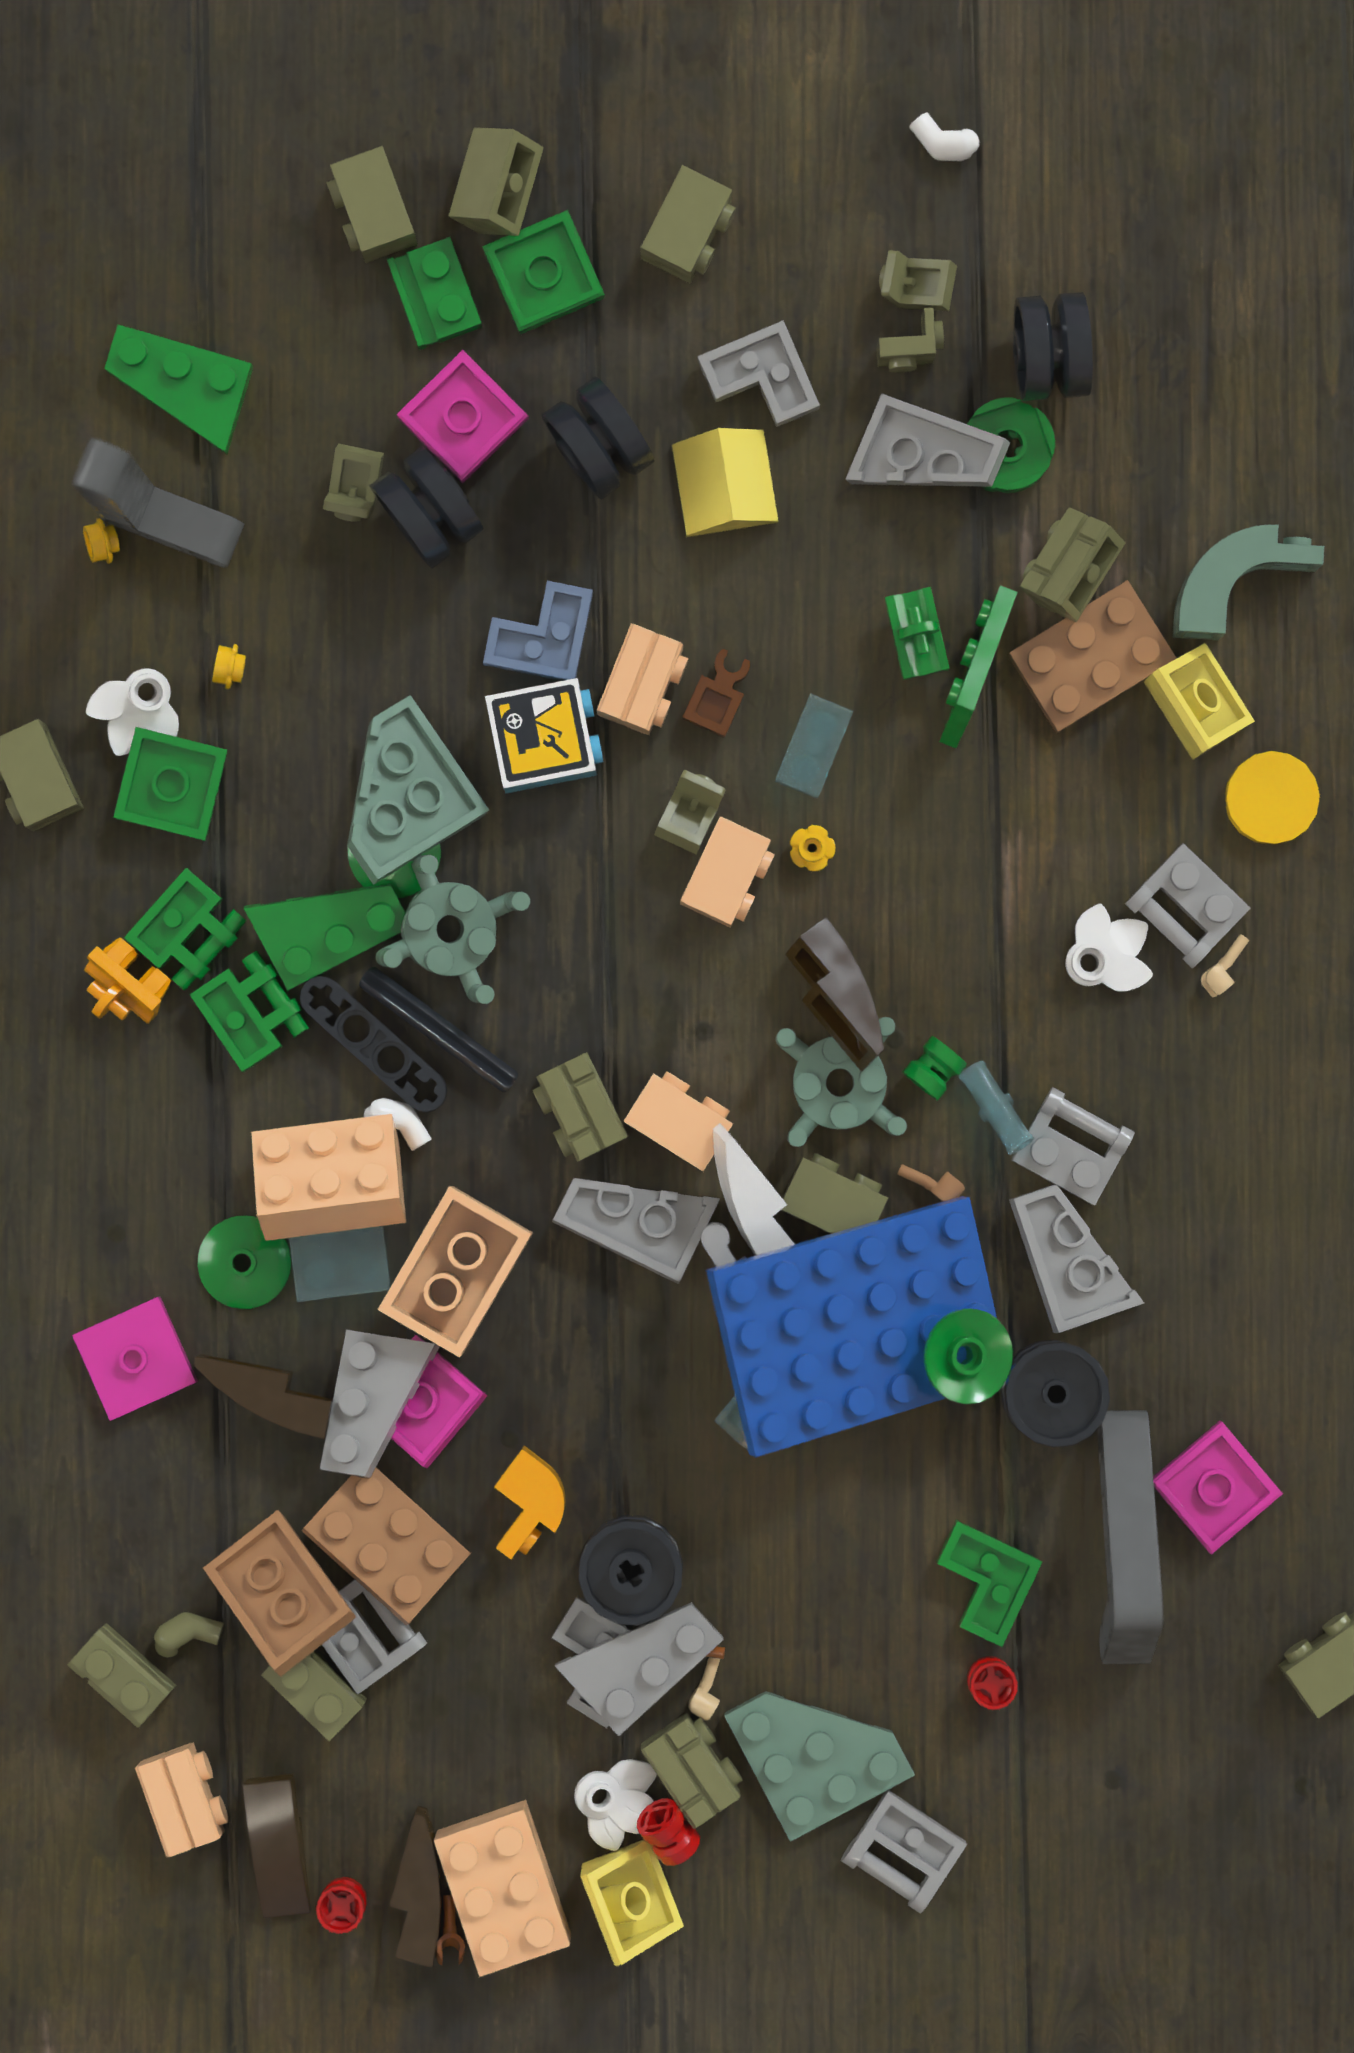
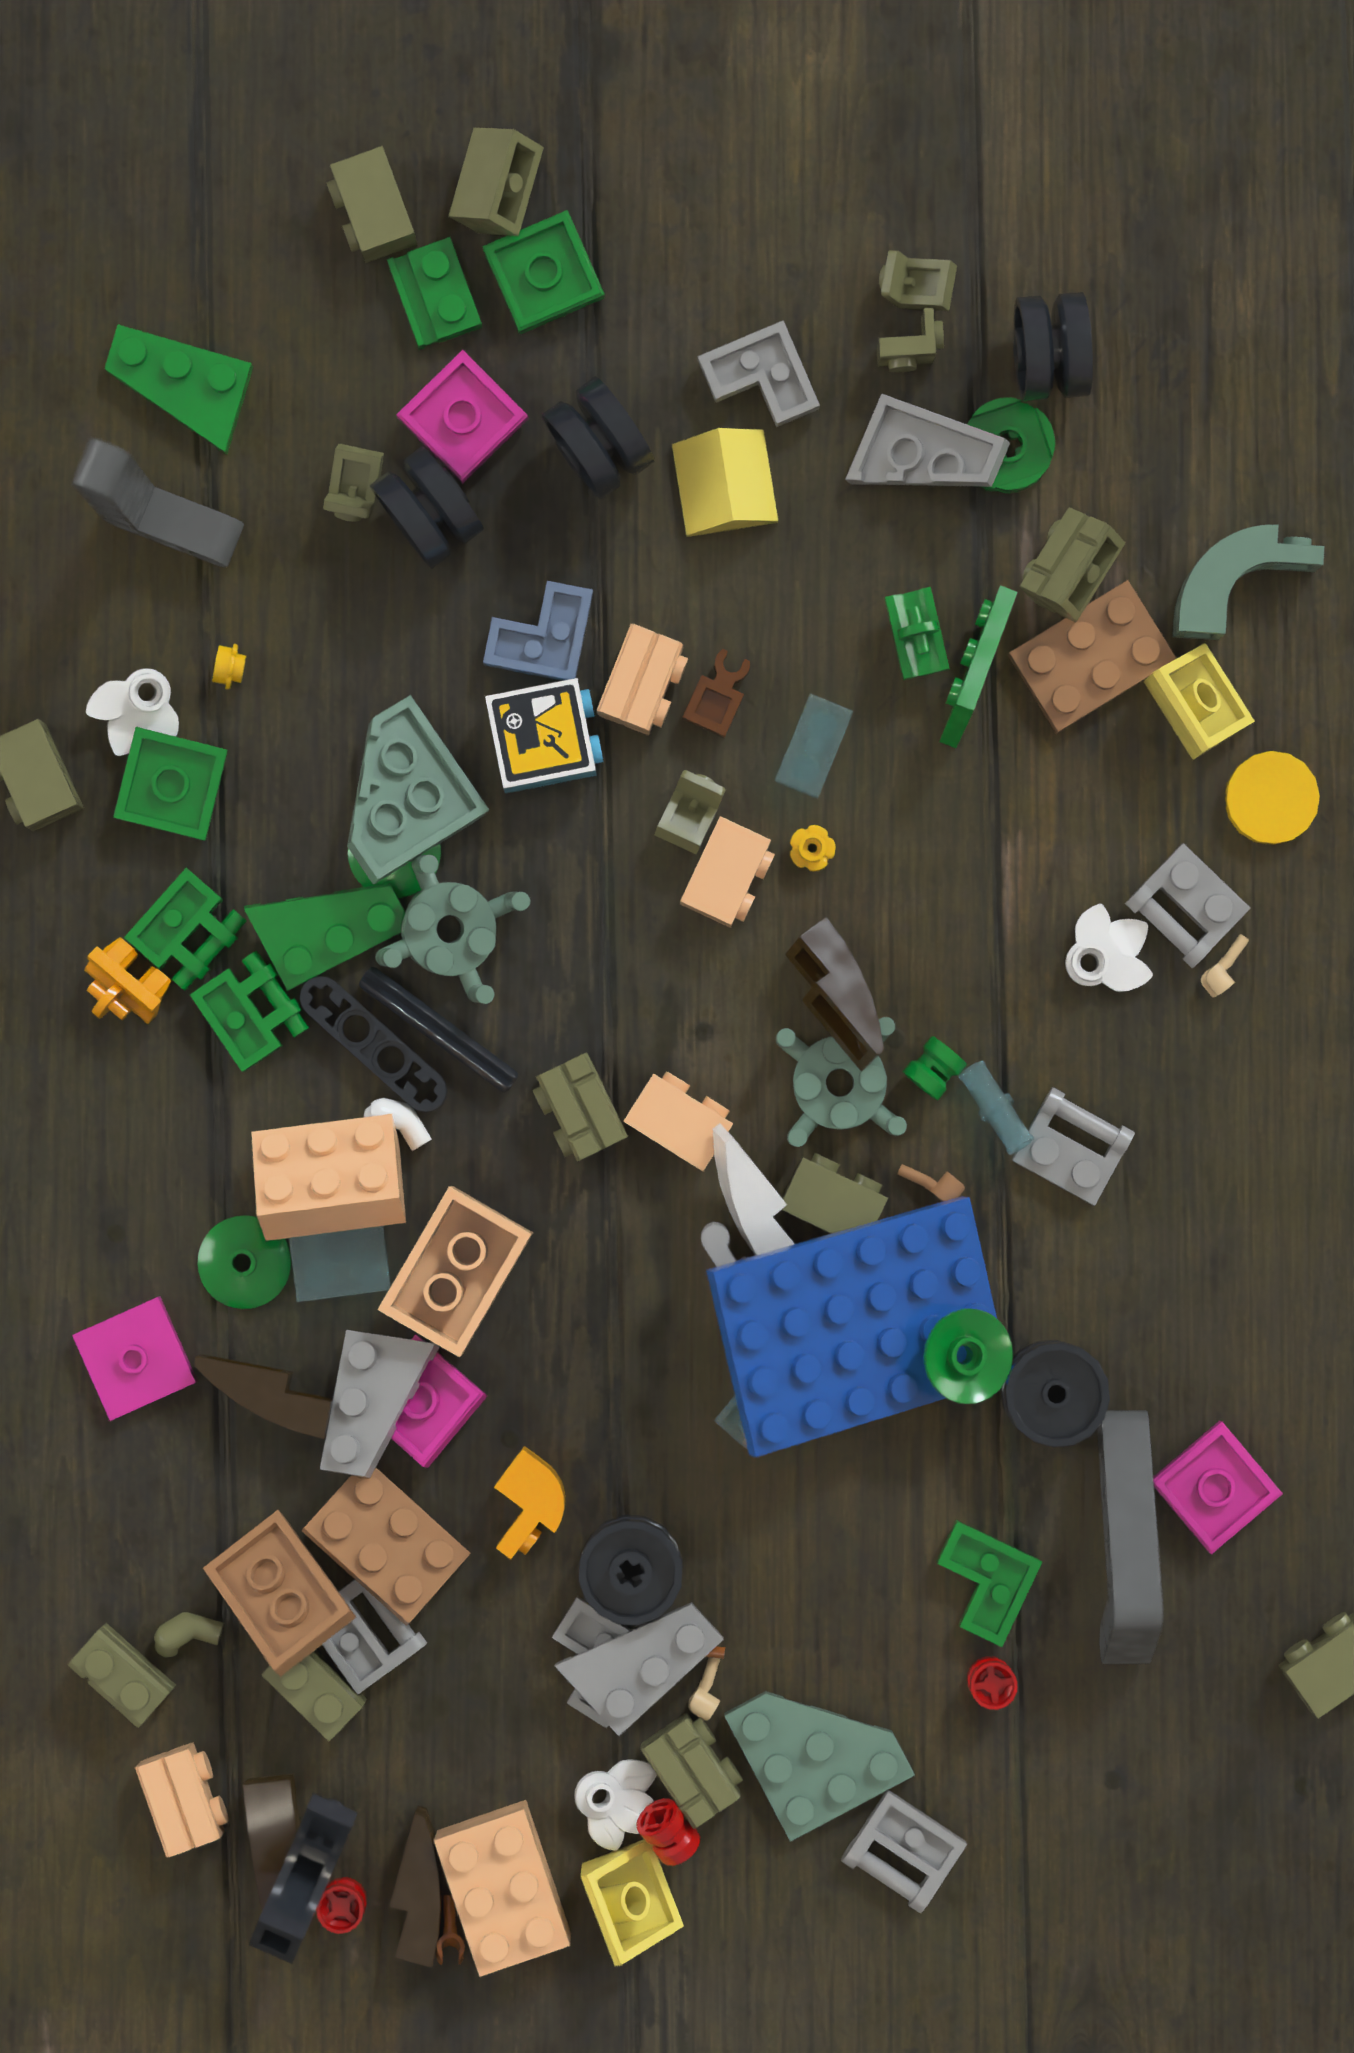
yellow plate [83,518,120,564] -> none
light grey wing [552,1178,720,1284] -> none
olive brick [641,165,736,283] -> none
white arm [909,112,979,161] -> none
light grey wing [1009,1184,1144,1333] -> none
none -> black arch [248,1793,358,1964]

